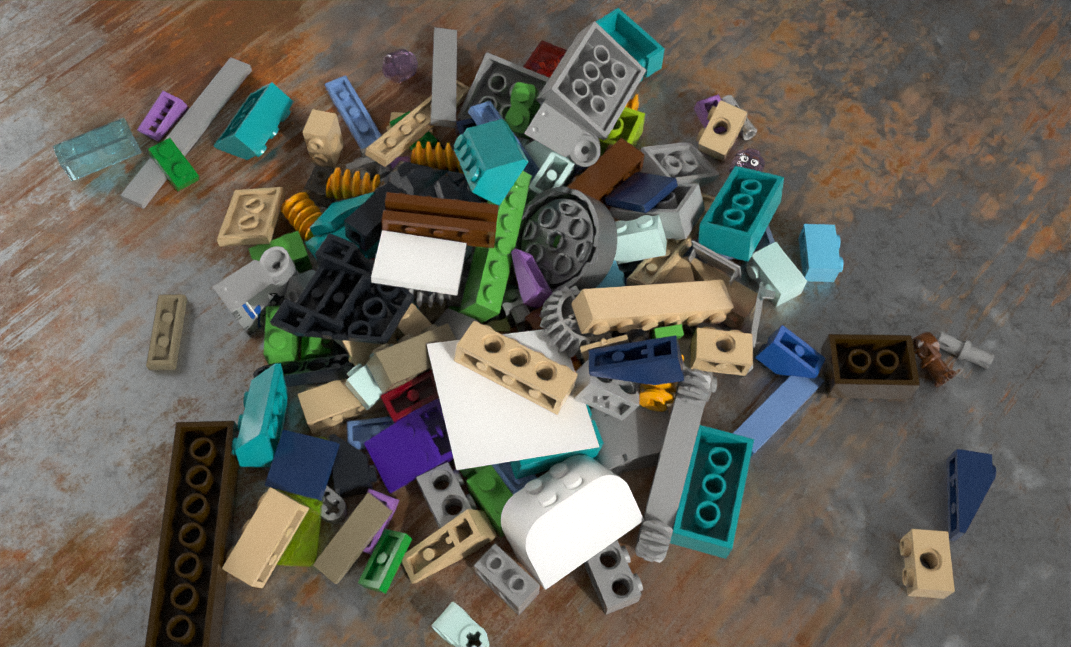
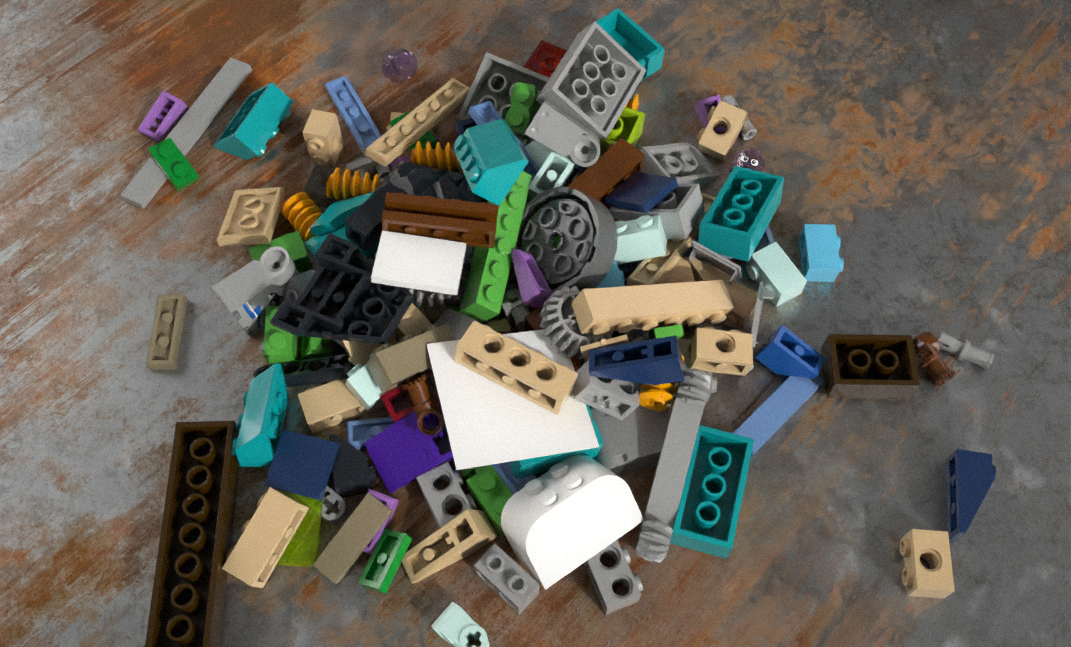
clear light blue slope [52,116,142,182] -> none
light grey tile [430,27,457,128] -> none
none -> reddish brown connector [401,374,445,436]

